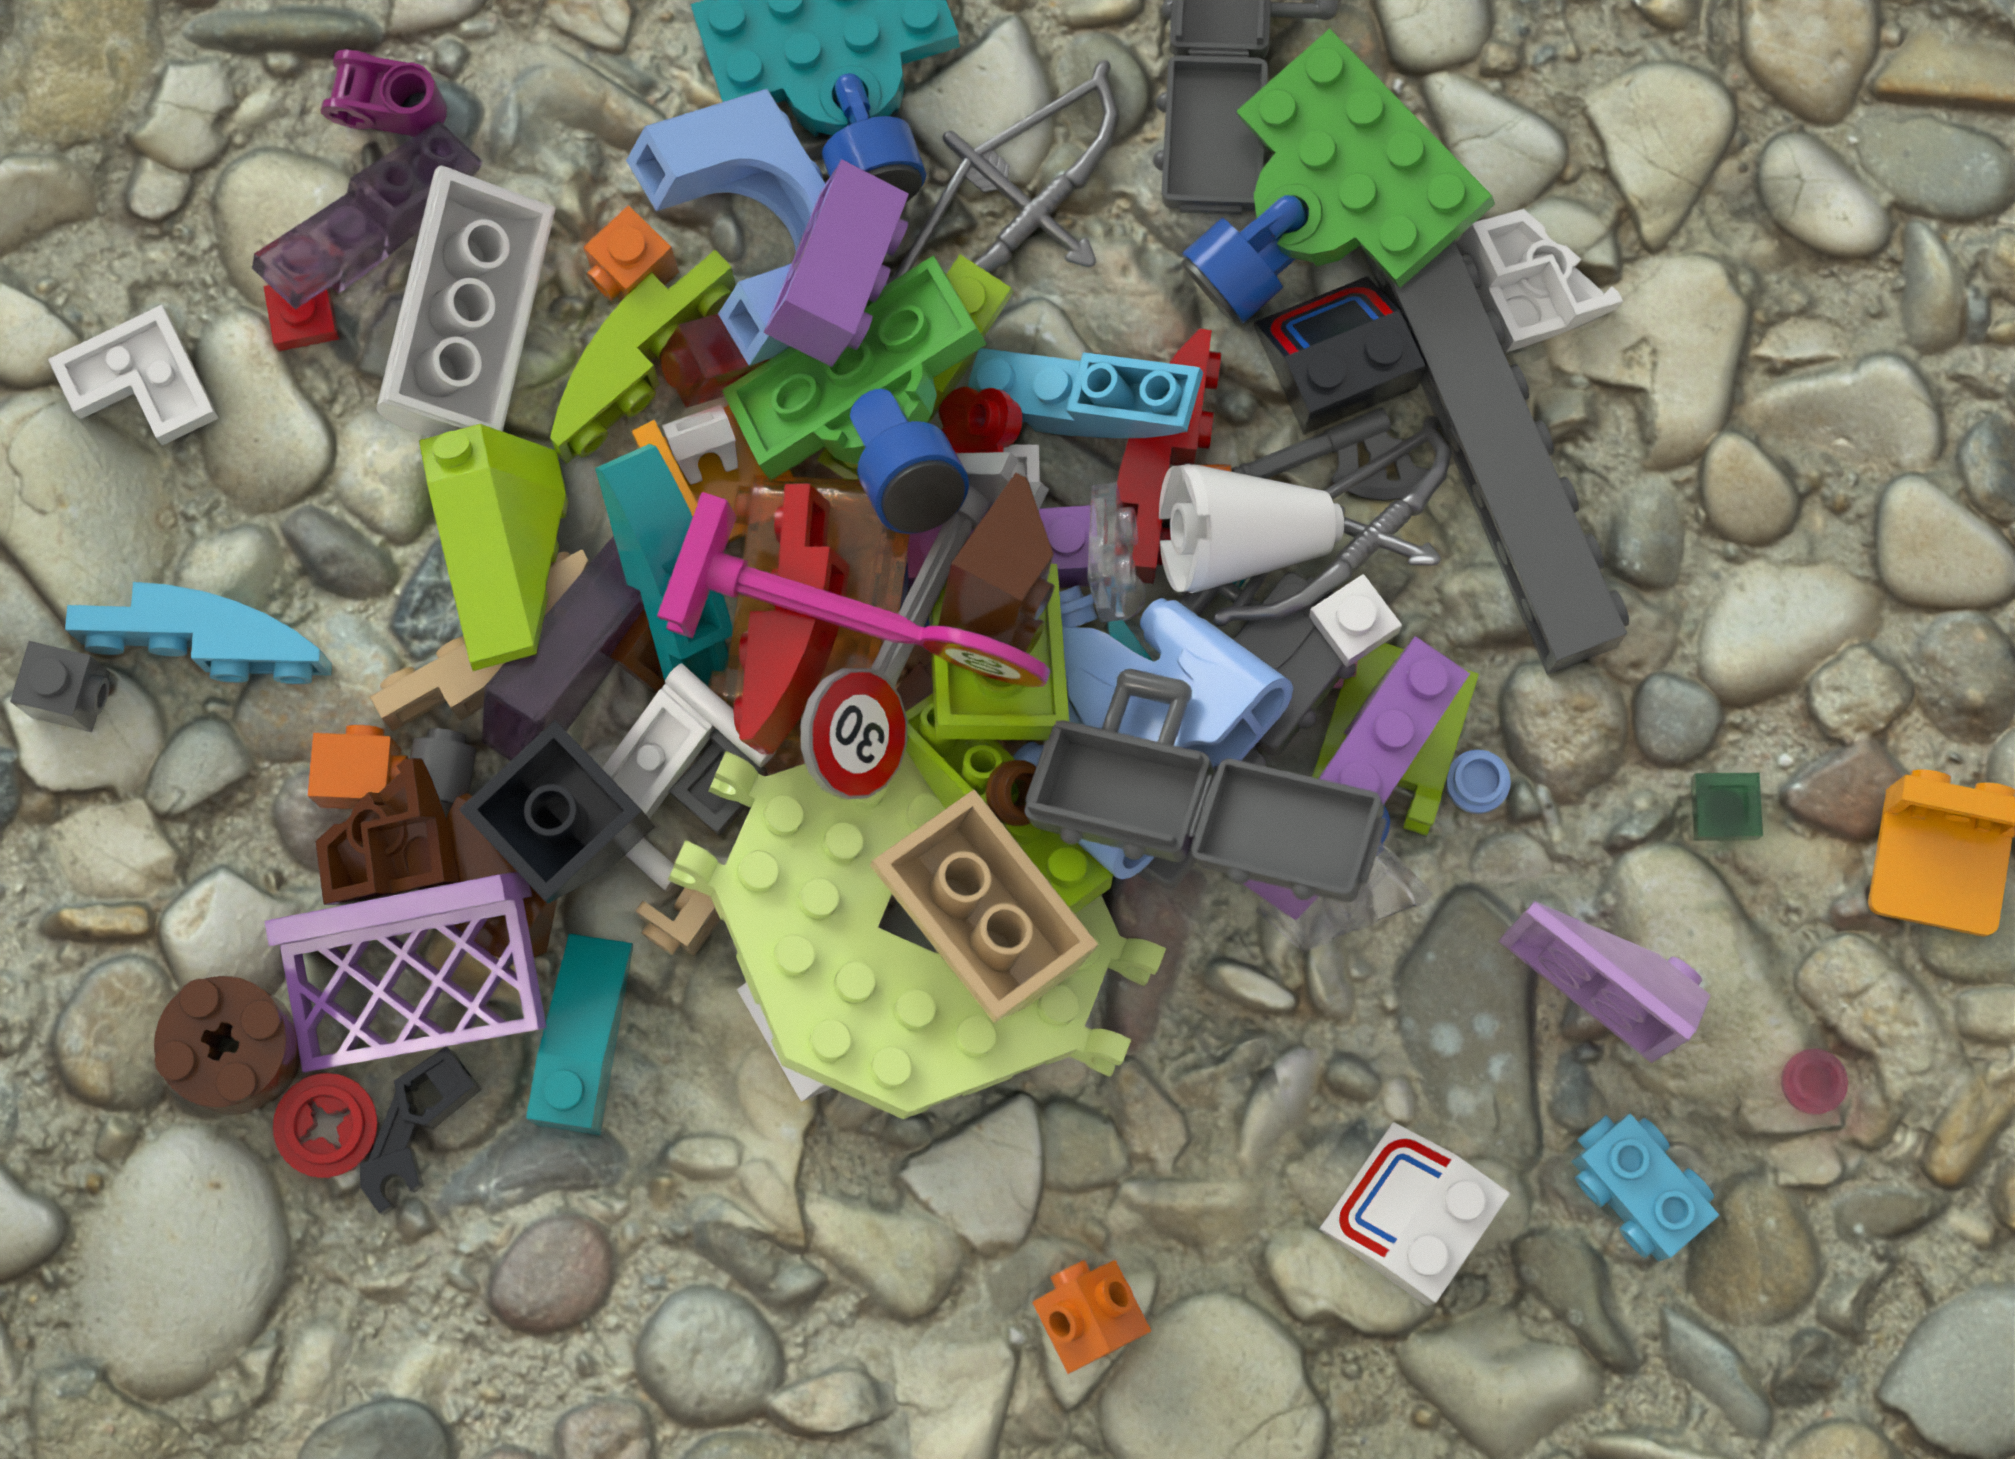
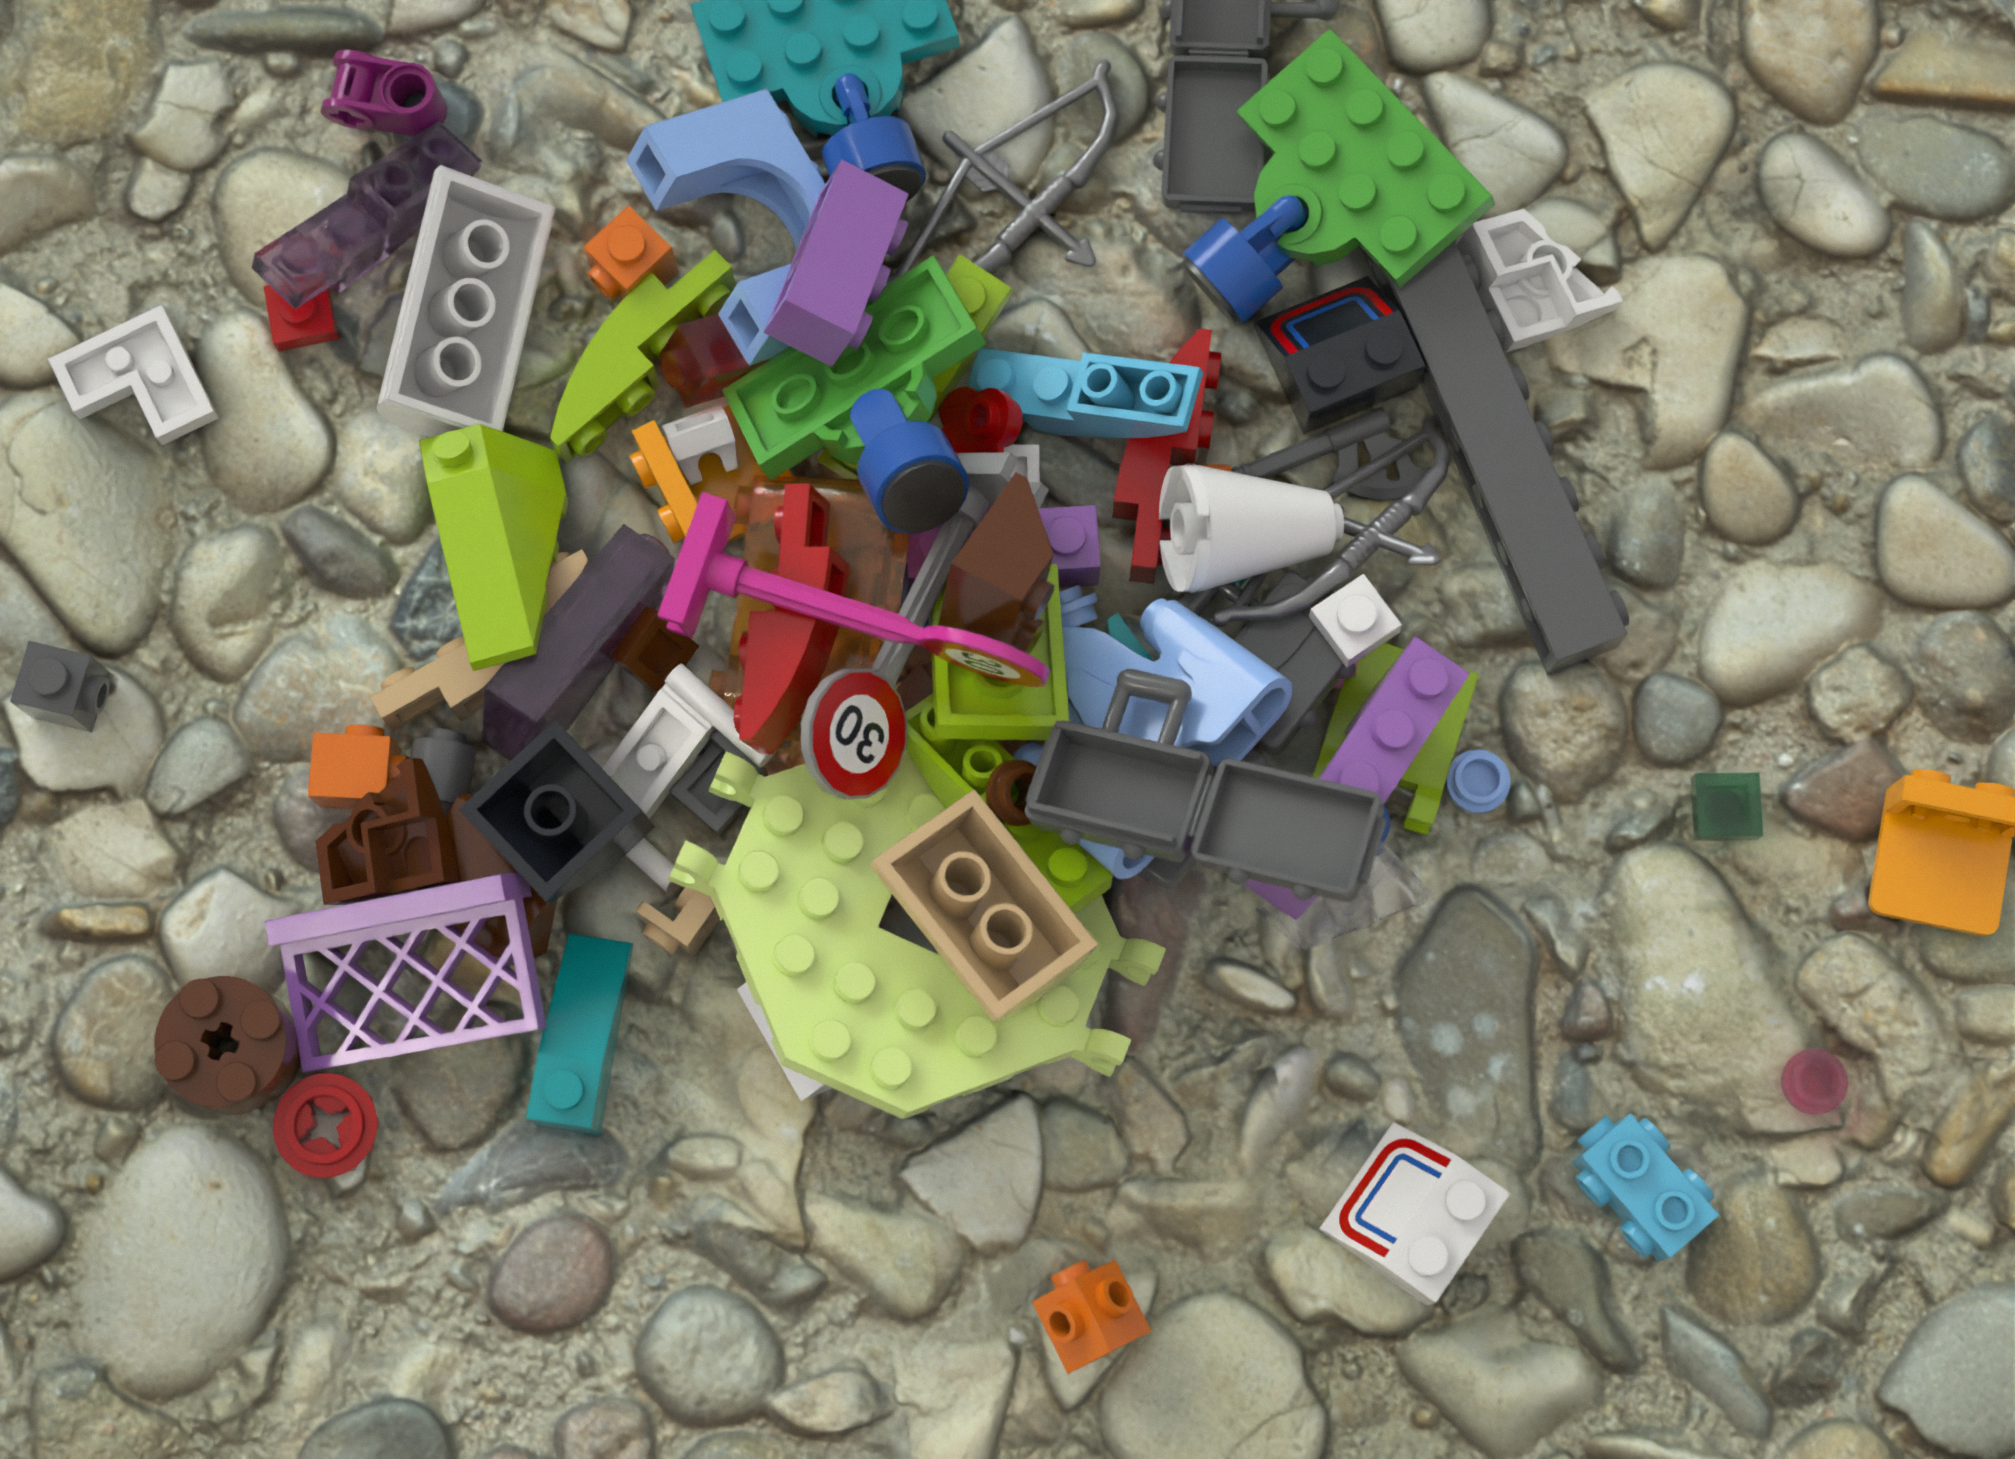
medium azure slope [65,582,332,684] -> none
black piece [360,1046,482,1216] -> none
teal slope [595,444,737,694] -> none
clear plate [1088,482,1146,623] -> none
lavender slope [1498,901,1711,1063] -> none

